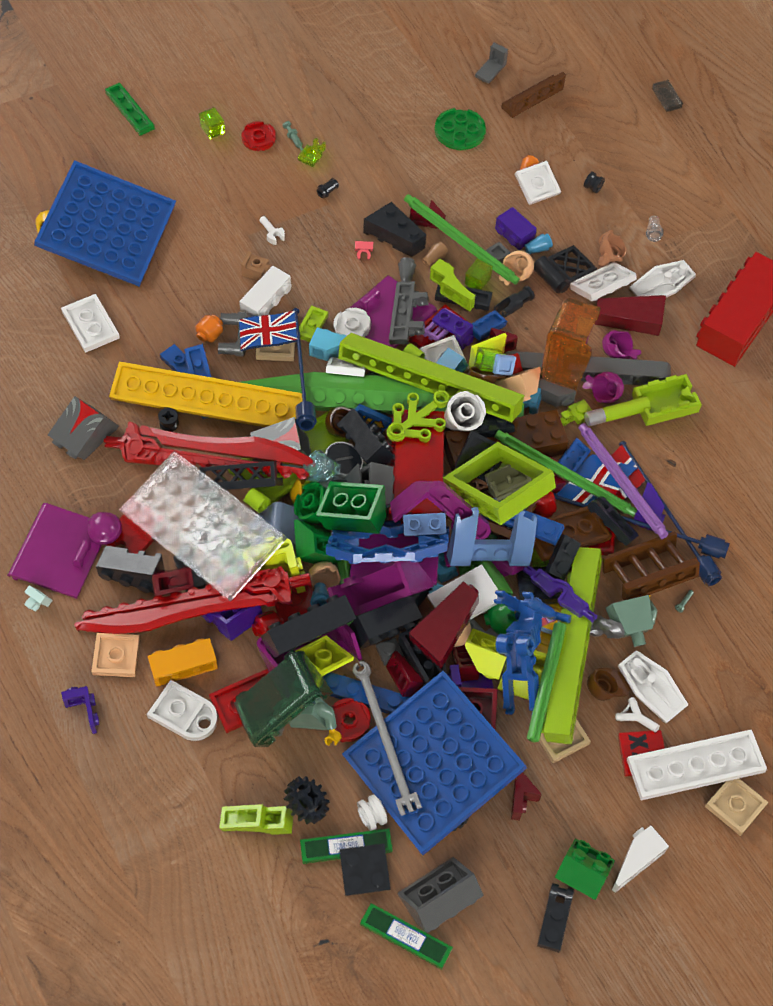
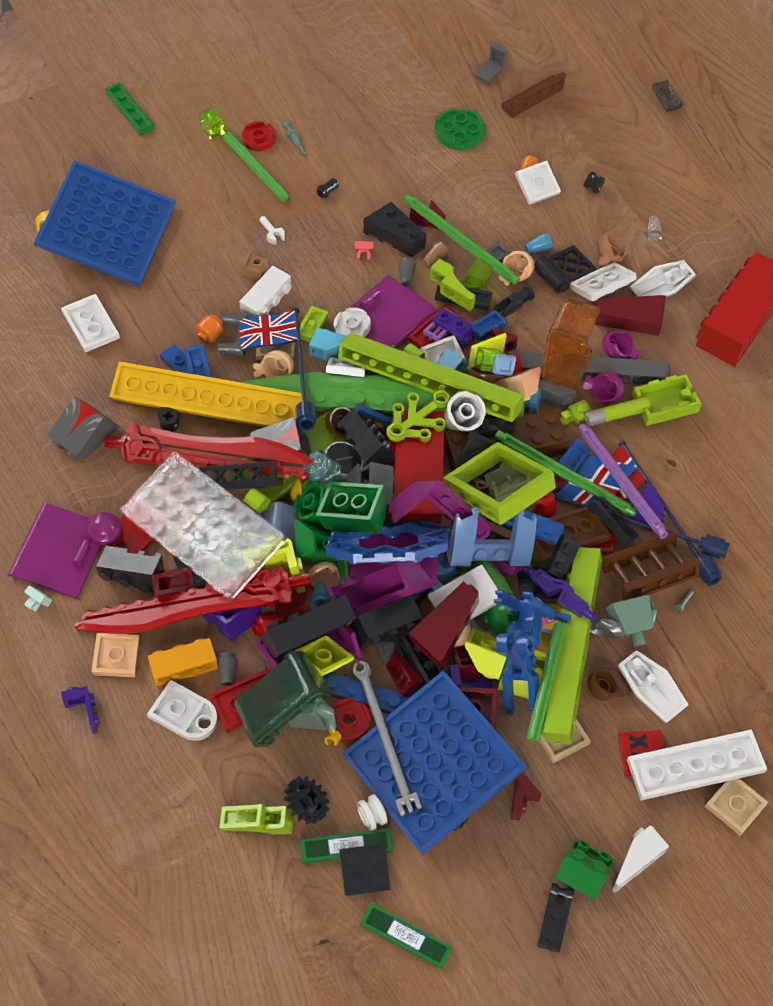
clear neon green plate [298,138,326,167] -> none
dark grey hinge [389,281,429,345] -> none
dark grey slope [397,857,484,933] -> none
medium blue bracket [403,513,446,536] -> none
dark purple brick [495,207,537,250] -> none
white piece [615,697,660,732] -> none
none -> dark grey cone [216,652,238,685]
none -> bright green axle [223,131,290,202]
none -> light nougat hat [252,350,294,378]

